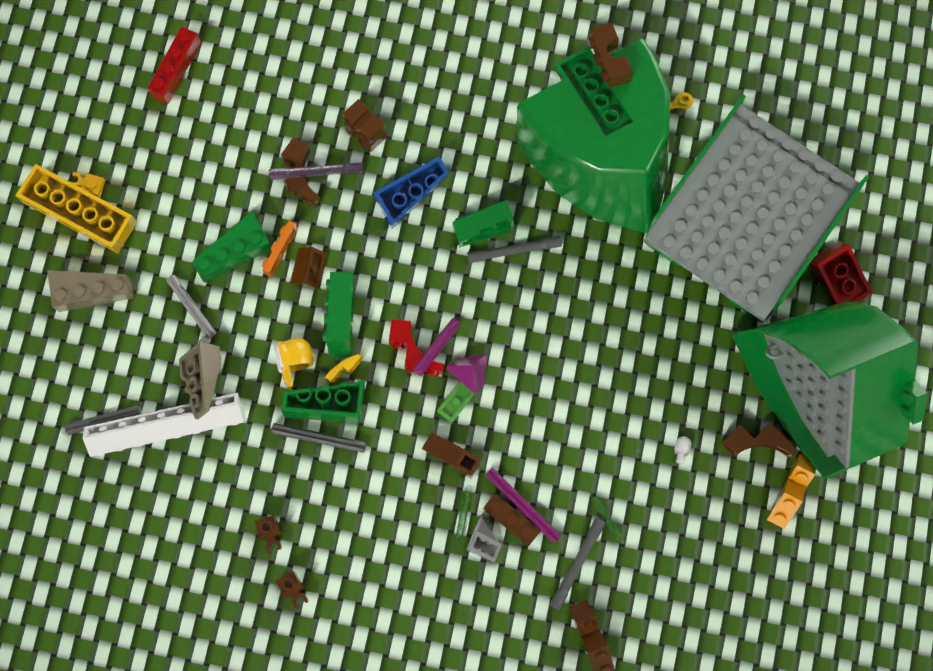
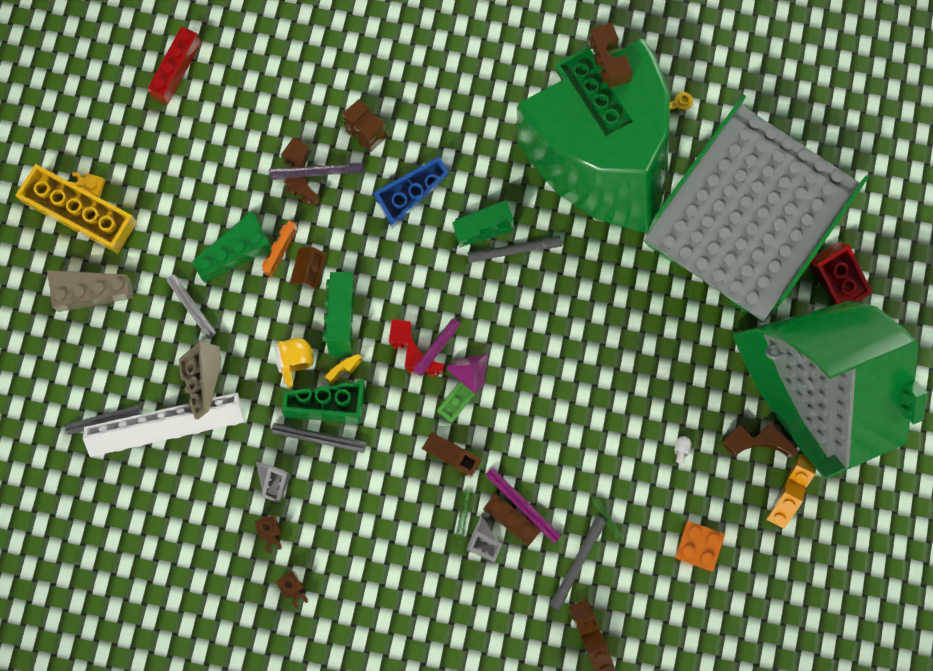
none -> light grey slope [256,462,291,503]
none -> orange plate [674,521,725,572]

